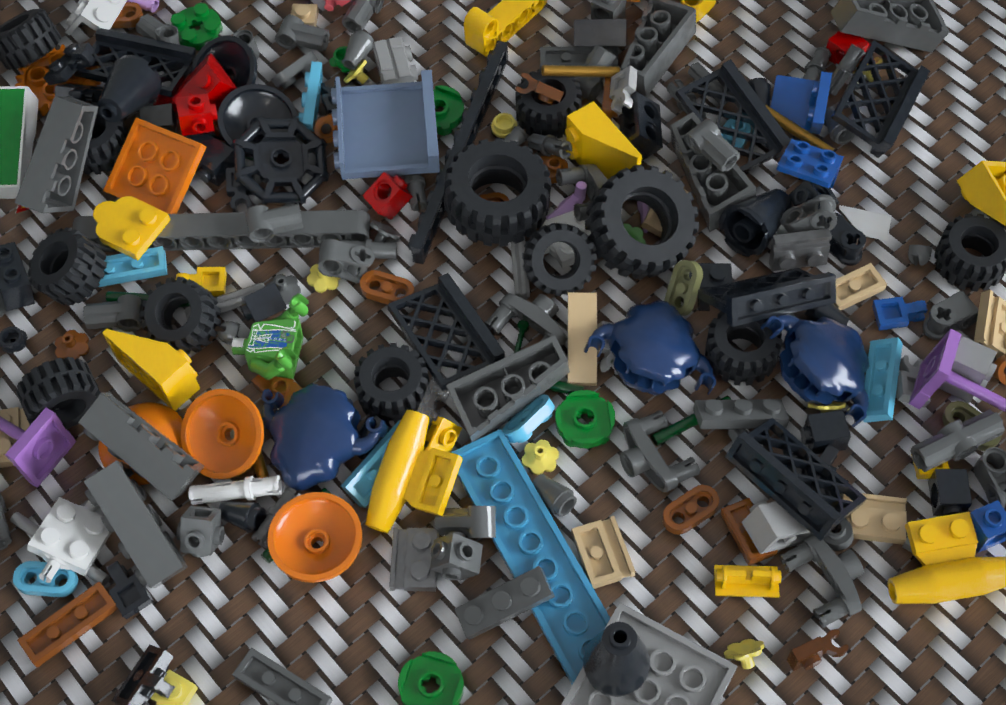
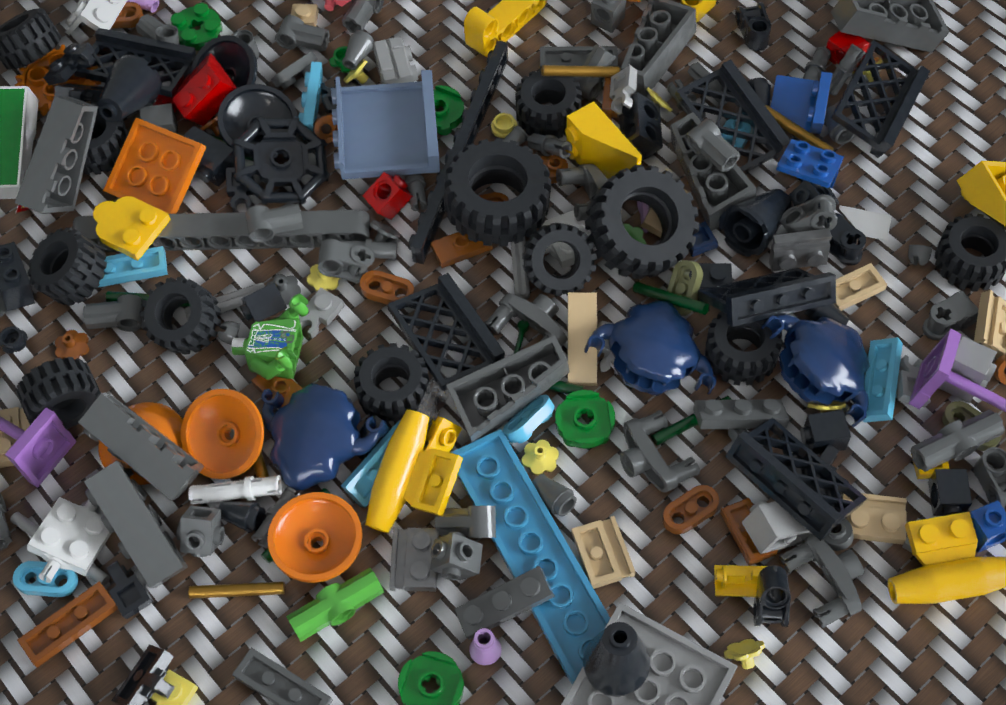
yellow slope [102,329,200,411] -> none
red brick [175,93,218,136] -> none
yellow plate [176,267,227,297] -> none
reddish brown plate [515,73,564,105] -> none
lavender bar [546,181,587,220] -> none
black brick [574,19,627,46] -> none
reddish brown plate [787,629,849,671] -> none
blue plate [872,296,928,331] -> none
none -> pearl gold bar [188,582,285,599]
none -> bright green piece [286,568,384,642]
none -> light grey plate [299,288,345,338]
none -> dark orange plate [430,232,493,268]
none -> lavender cone [469,628,502,665]
none -> dark green bar [633,282,709,315]
none -> light yellow plant [646,87,673,112]
none -> dark blue tile [688,221,718,257]
none -> black piece [735,2,772,51]
none -> black piece [753,565,791,627]

